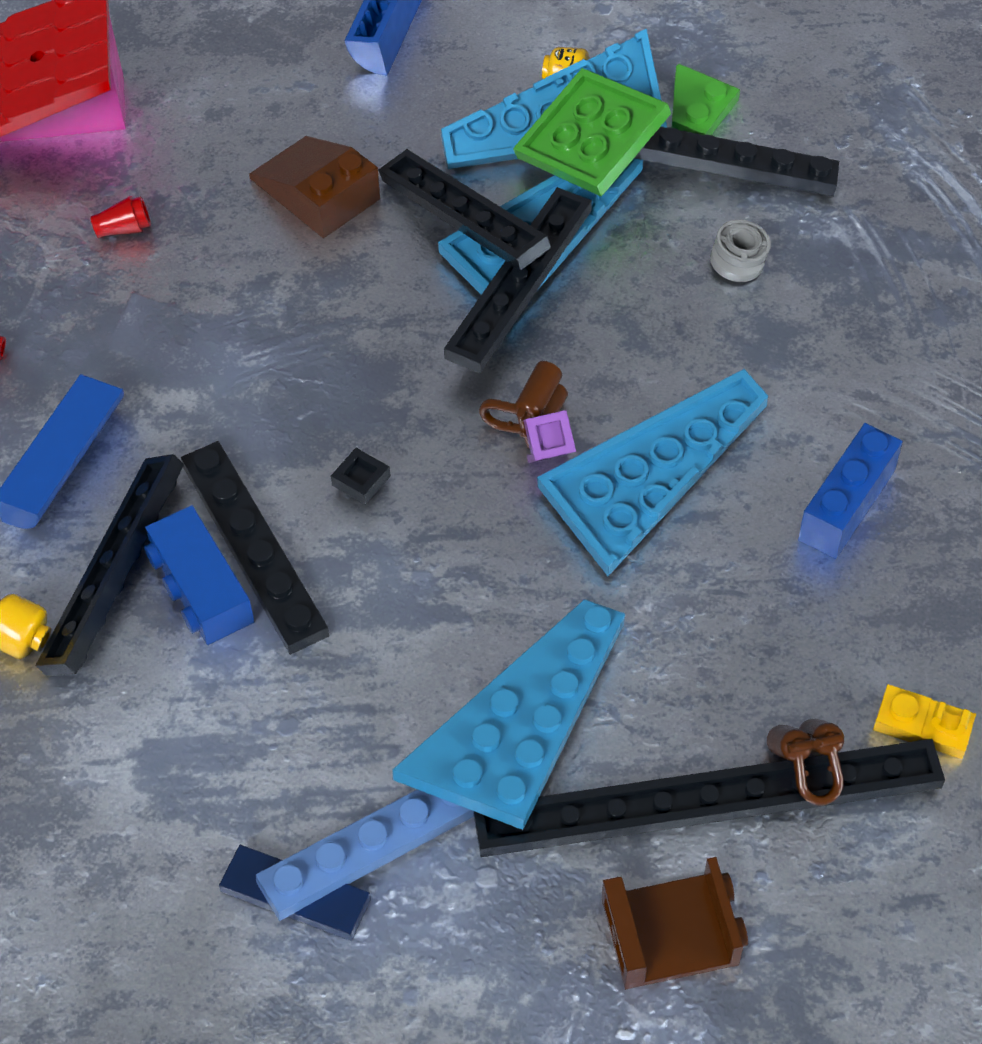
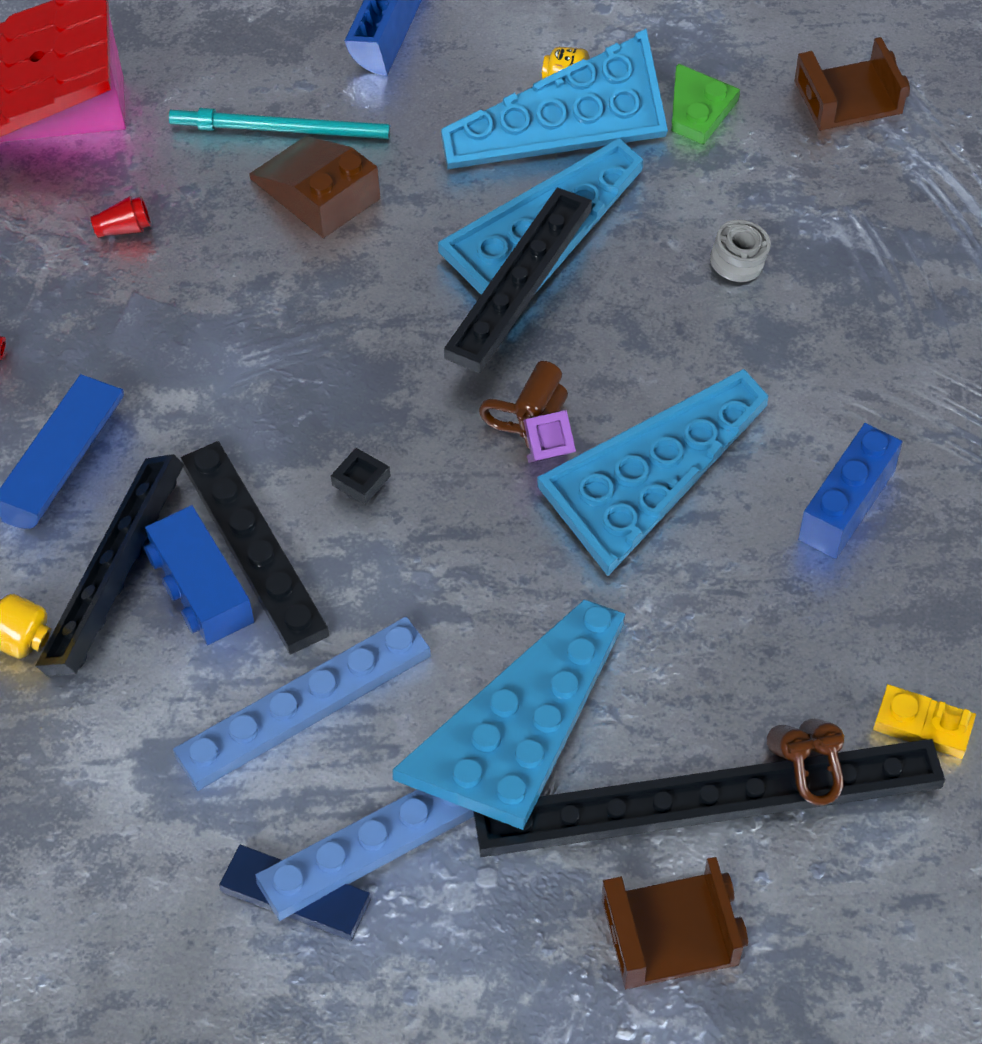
black plate [378,149,551,270] -> none
bright green plate [513,68,671,197] -> none
black plate [635,127,839,197] -> none
none -> teal bar [169,108,390,139]
none -> medium blue plate [173,616,431,791]
none -> reddish brown panel [794,37,910,131]

